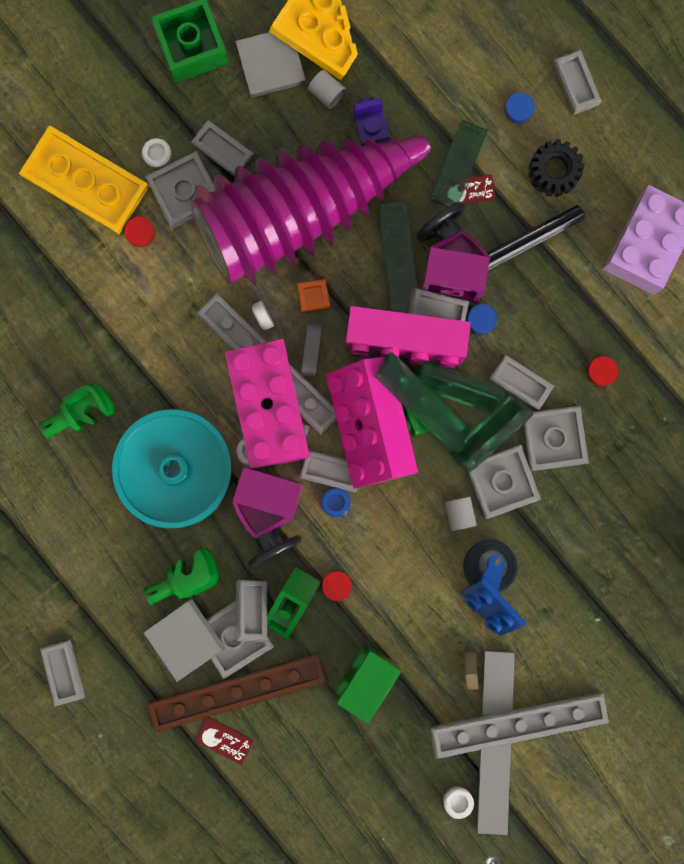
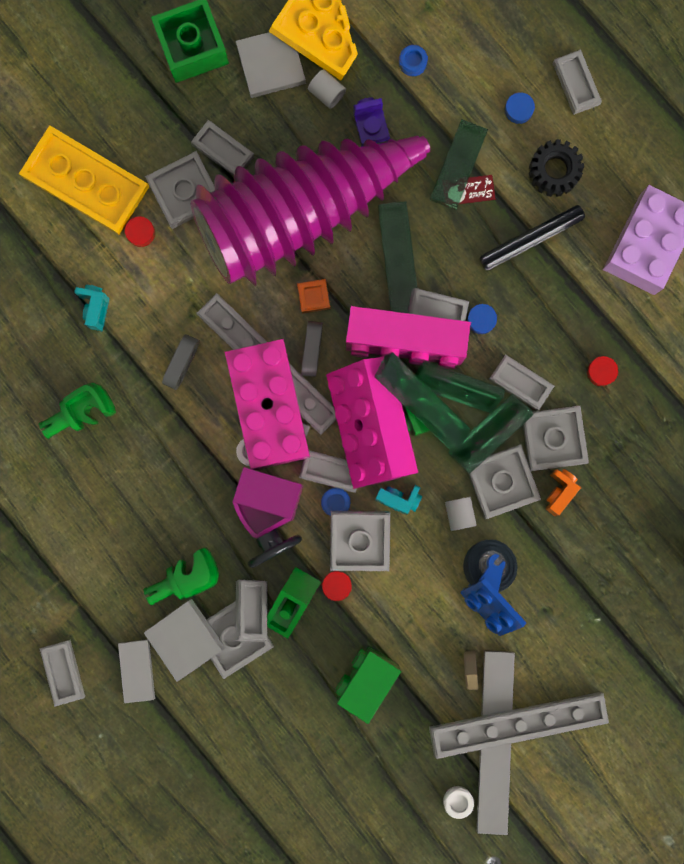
teal dish [112,409,232,528] -> none
white tile [142,138,172,169] -> none
reddish brown tile [147,652,327,733] -> none
dark red sticker [195,717,254,765] -> none
white tile [252,300,274,331] -> none
magenta piece [417,202,490,303] -> none
none -> teal bracket [74,285,110,332]
none -> light grey tile [118,639,155,703]
none -> dark grey beam [162,334,200,390]
none -> light grey tile [330,511,390,571]
none -> teal bracket [375,485,422,515]
none -> blue tile [399,45,428,76]
none -> orange bracket [546,469,581,516]

